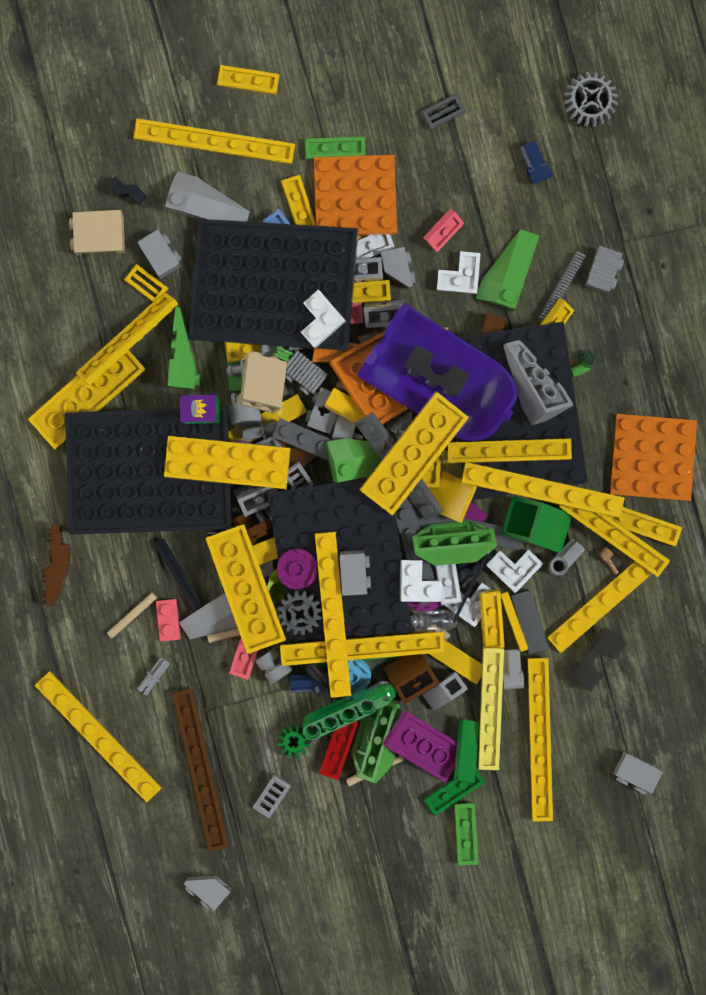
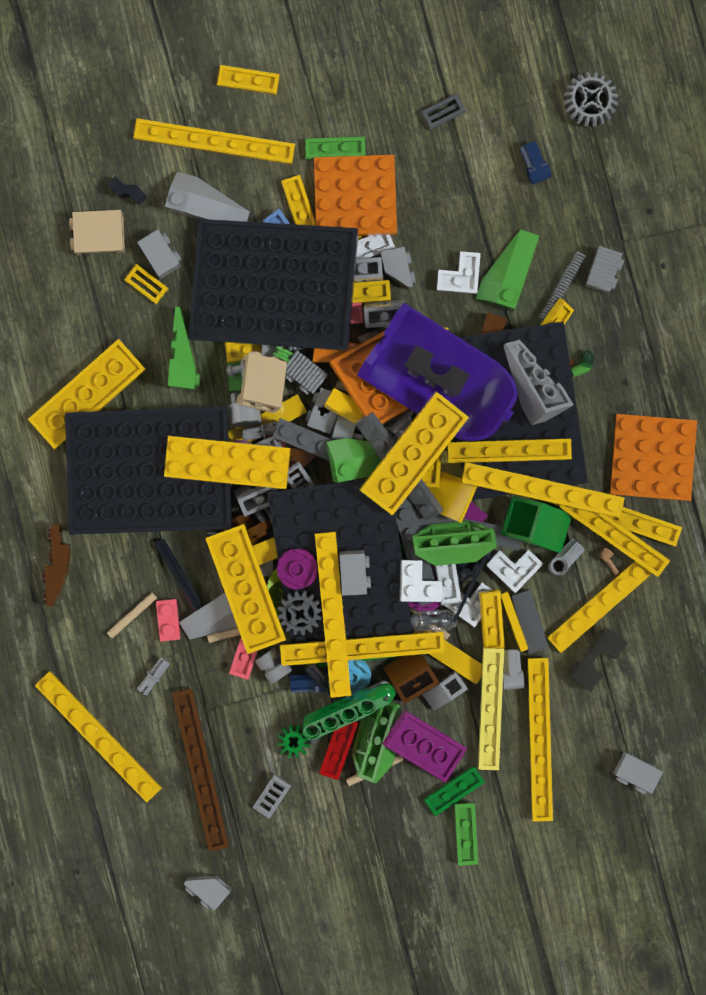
yellow plate [76,292,178,385] -> none
dark purple piece [180,395,220,424] -> none
white plate [301,290,346,348] -> none
coral plate [423,208,464,252] -> none
green tile [454,719,480,783] -> none

